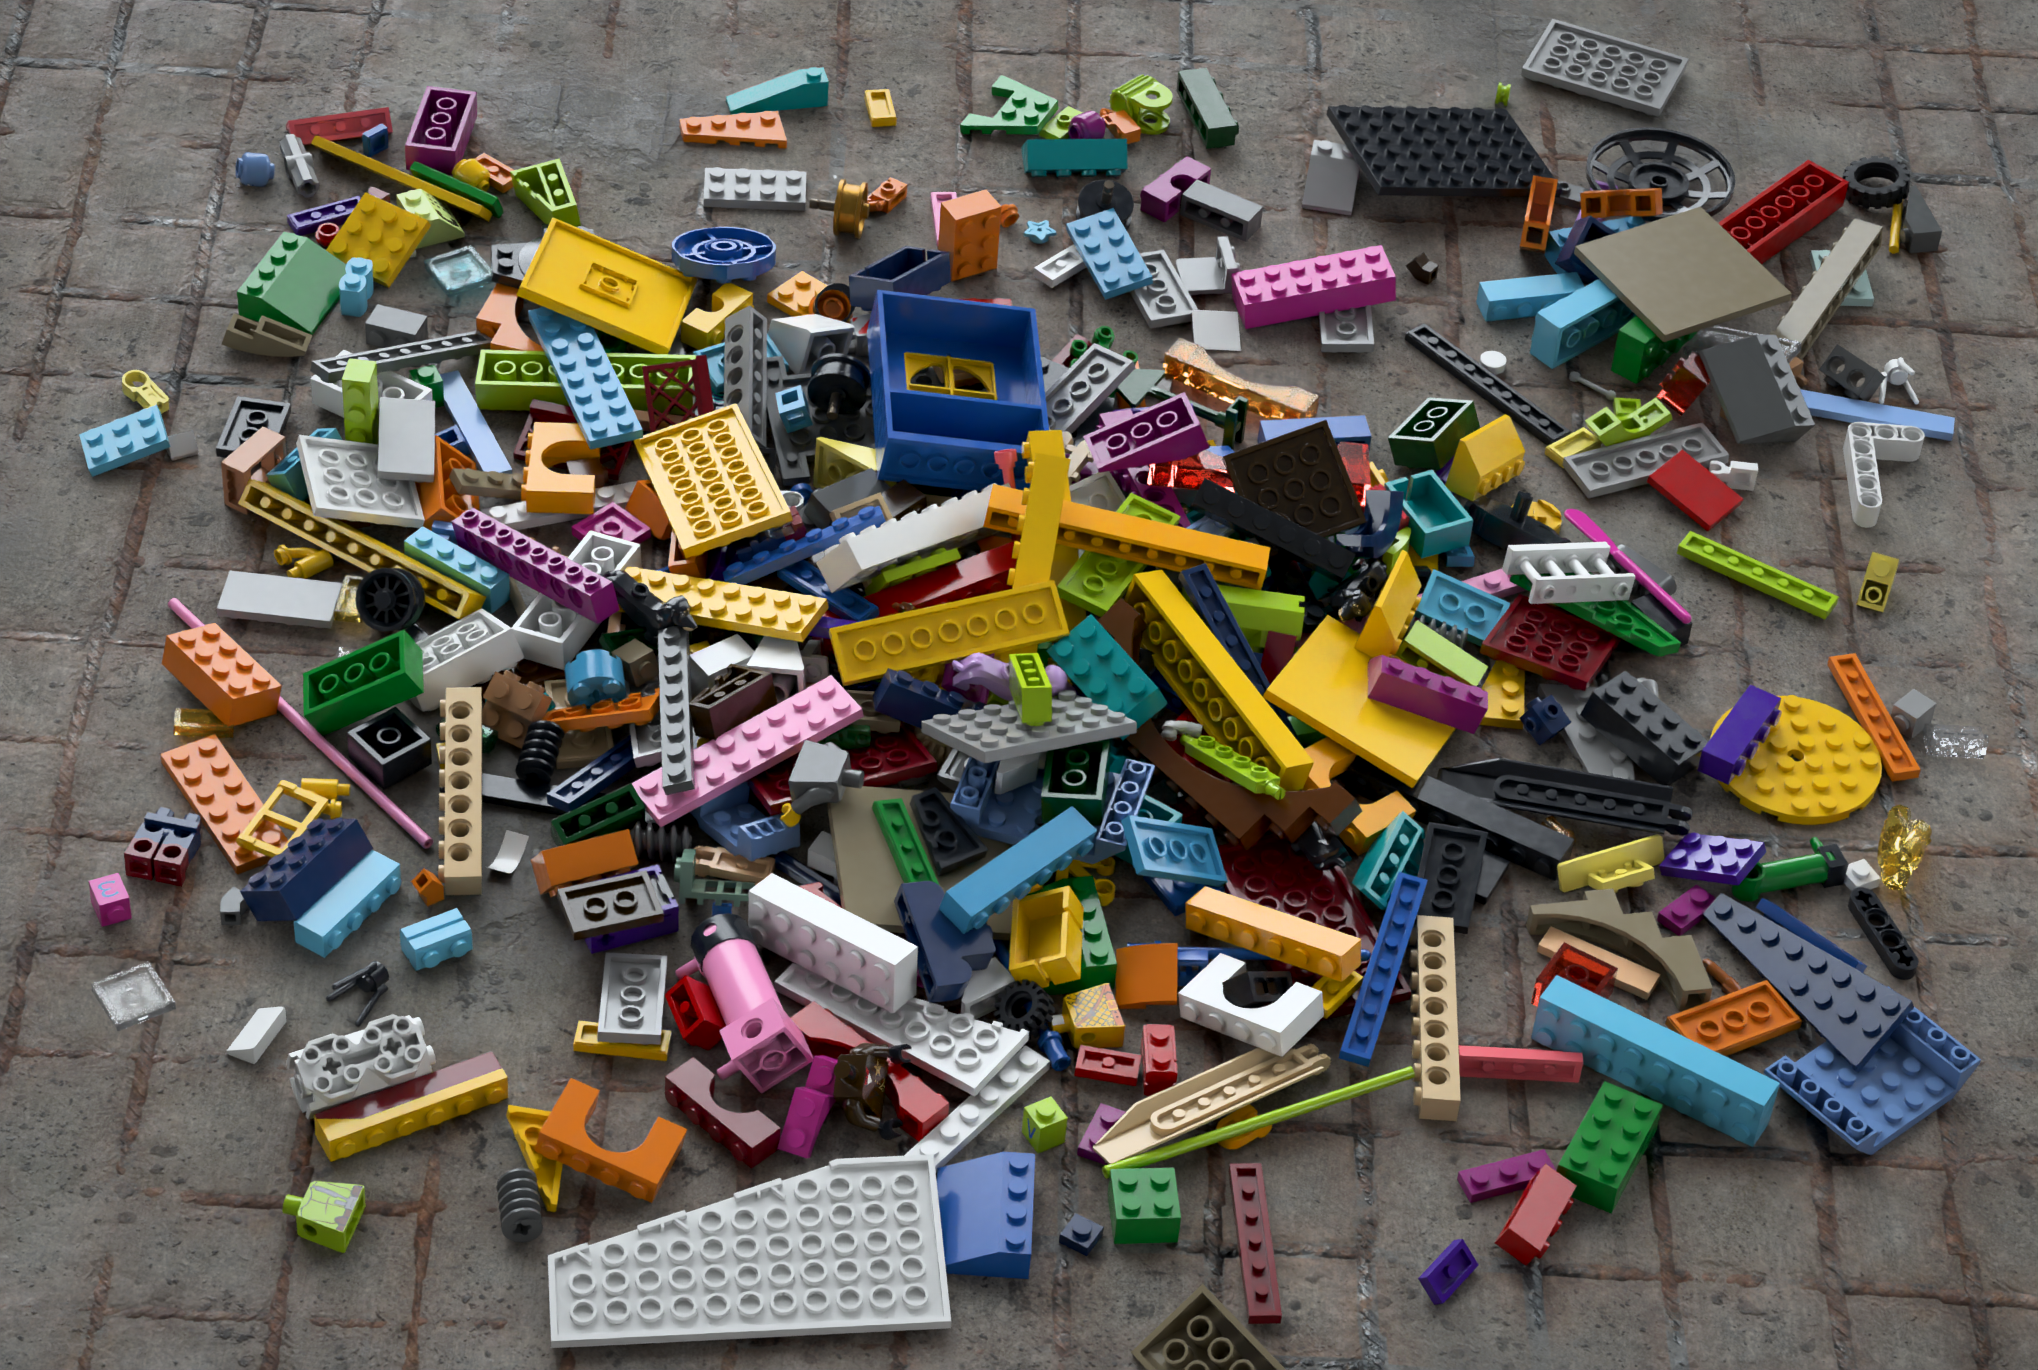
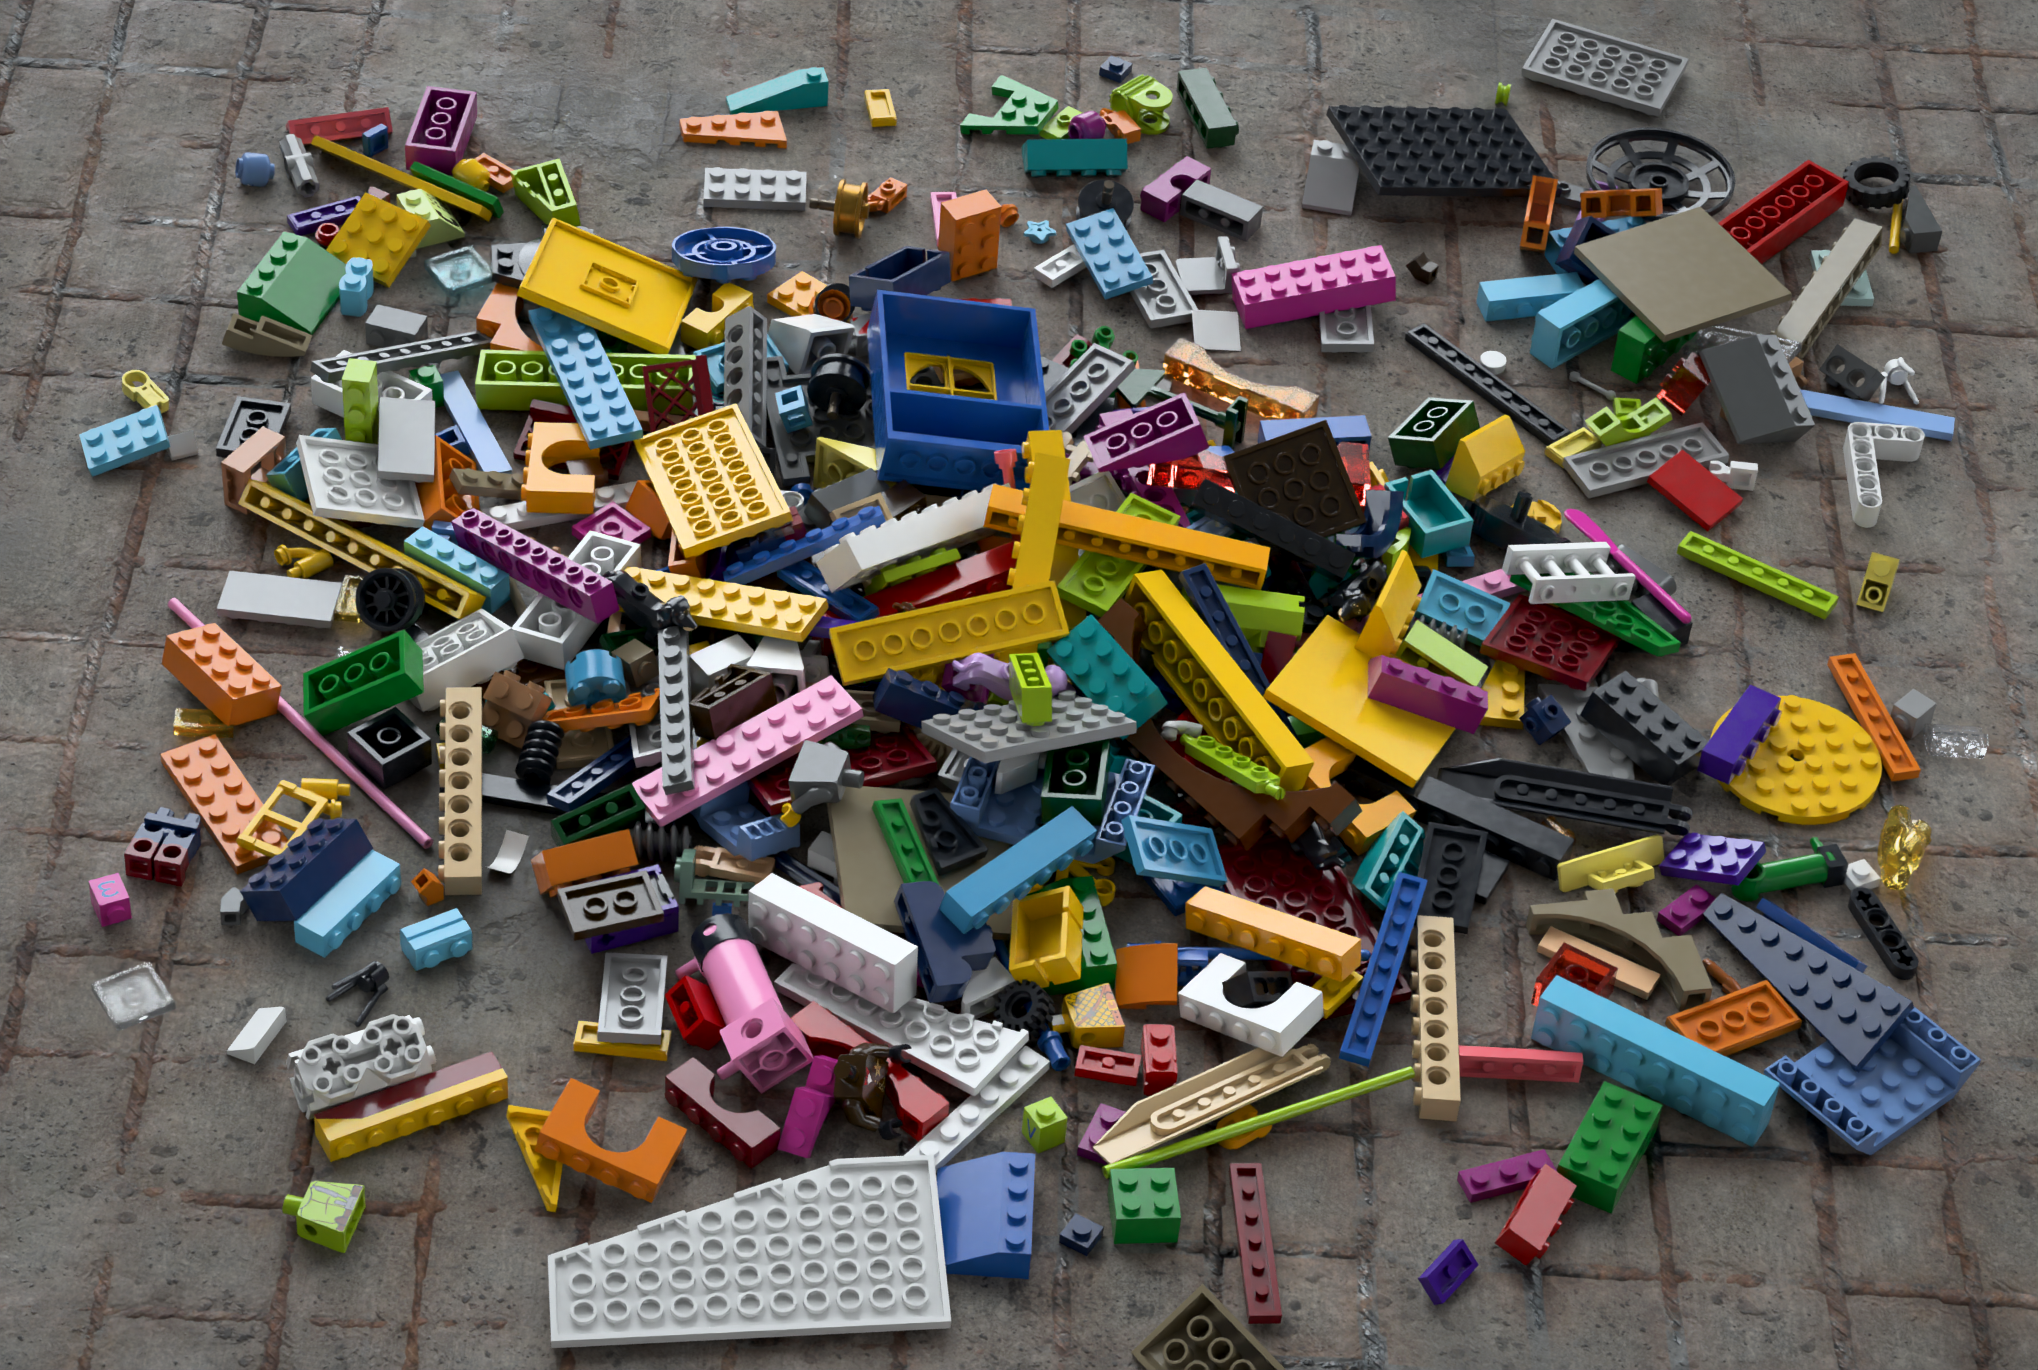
dark grey piece [496,1168,543,1243] -> none
none -> dark blue plate [1099,55,1133,83]

